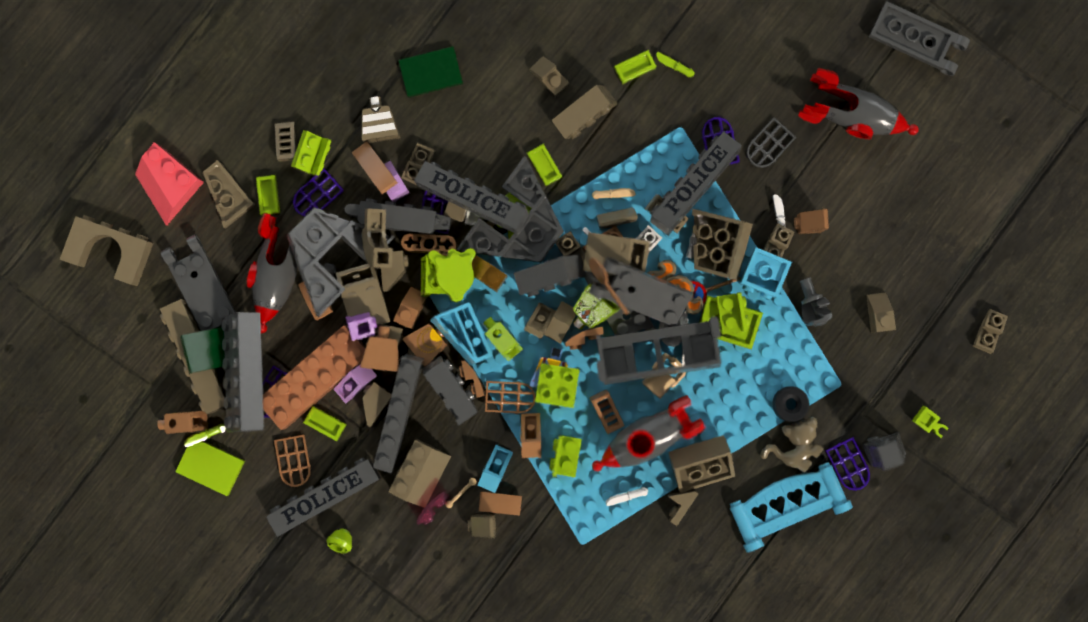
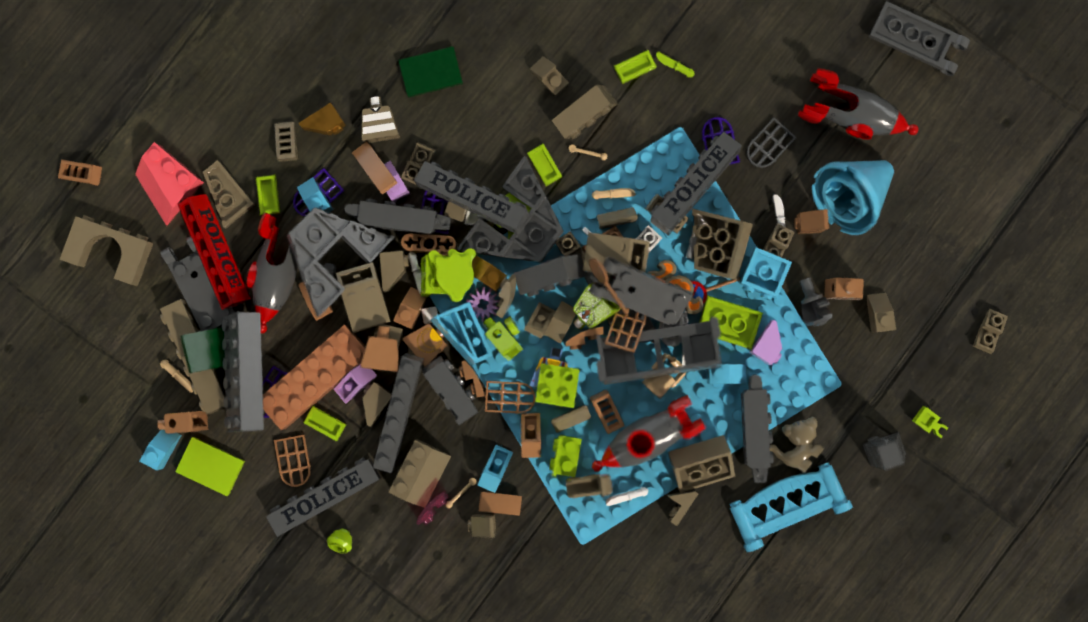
lime piece [184,424,226,447] -> none
lime bracket [291,130,331,176] -> none
medium lavender brick [346,312,377,341] -> none
dark tan arch [362,209,393,268] -> none
lime bracket [716,292,750,335] -> none
black tyre [772,387,809,422] -> none
dark purple window [825,437,870,491] -> none
none -> medium nougat slope [58,159,102,185]
none -> medium azure slope [140,430,182,470]
none -> tan piece [160,360,193,393]
none -> red brick [178,194,250,310]
none -> medium azure slope [297,177,334,213]
none -> pearl gold slope [299,103,346,135]
none -> white piece [408,252,421,294]
none -> white piece [421,307,438,324]
none -> lavender gear [466,287,500,322]
none -> dark tan slope [496,274,516,318]
none -> lime tile [504,316,520,336]
none -> dark tan slope [551,405,591,433]
none -> dark tan animal [566,474,613,498]
none -> tan hinge [569,145,607,160]
none -> medium nougat window [605,306,646,353]
none -> medium azure slope [707,364,746,384]
none -> dark grey hinge [741,374,773,483]
none -> lavender slope [749,320,782,365]
none -> medium azure cone [812,160,894,235]
none -> medium nougat torso [824,278,863,300]

